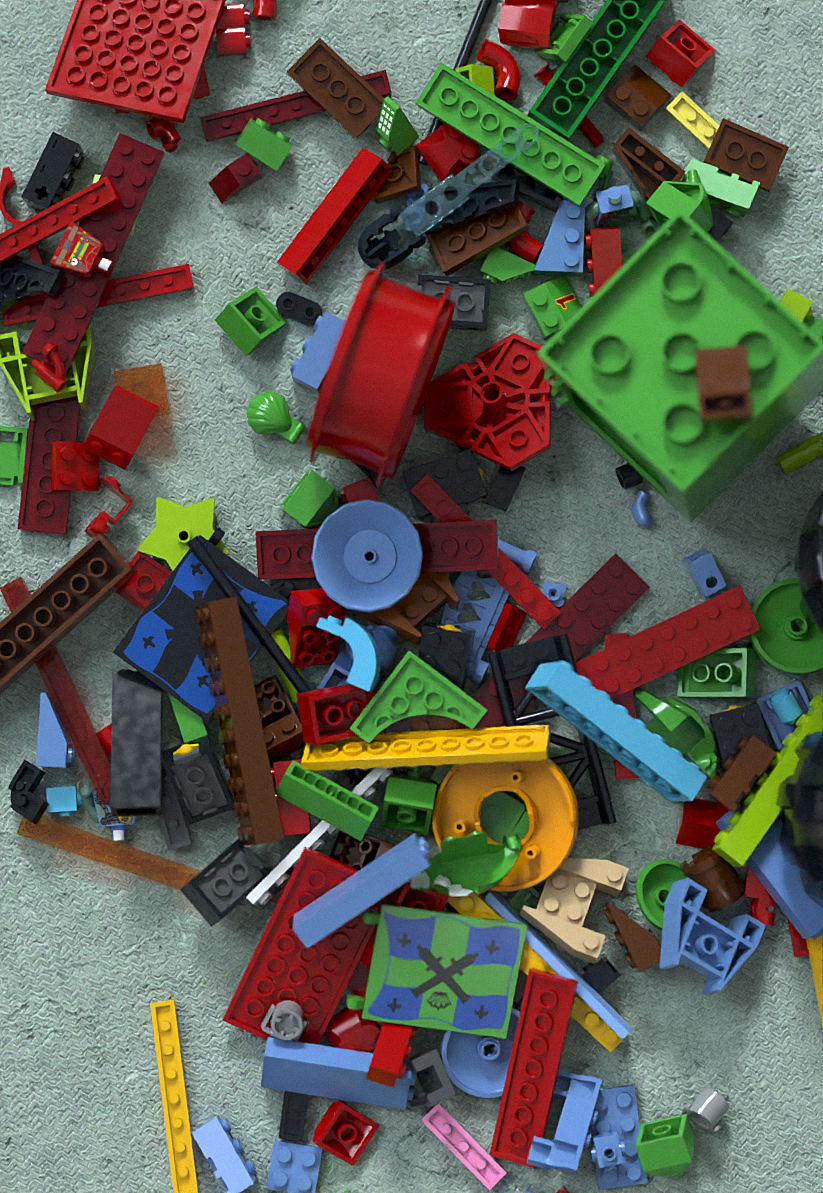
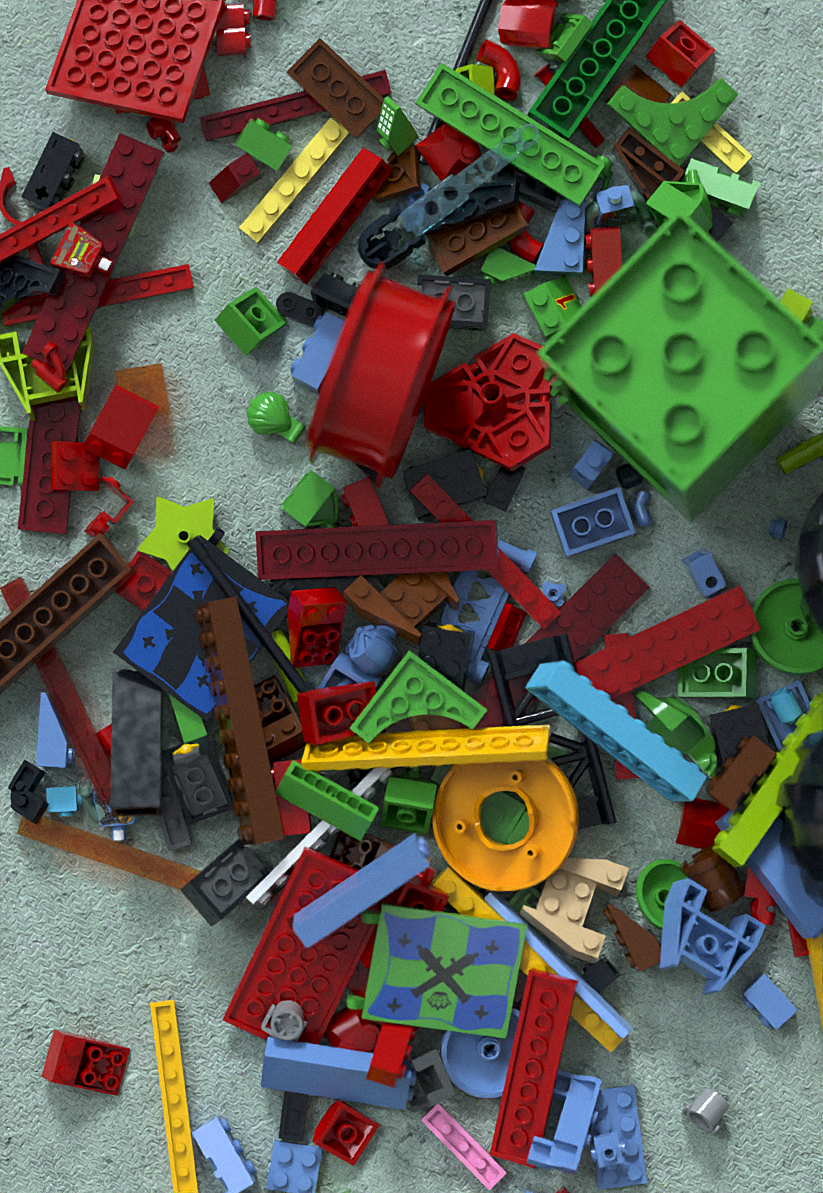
medium blue dish [311,499,423,612] -> none
medium azure arch [317,615,380,692] -> none
bright green animal [411,832,521,897] -> none
bright green piece [635,1114,696,1178] -> none
reddish brown slope [695,345,753,425] -> none
reddish brown plate [703,118,789,192] -> none
none -> red slope [41,1029,130,1096]
none -> light yellow plate [239,118,349,244]
none -> black slope [310,272,360,318]
none -> medium blue brick [550,487,636,558]
none -> medium blue torso [568,439,615,490]
none -> bright green plate [607,78,739,166]
none -> medium blue brick [741,973,798,1030]
none -> medium blue plate [768,516,787,540]

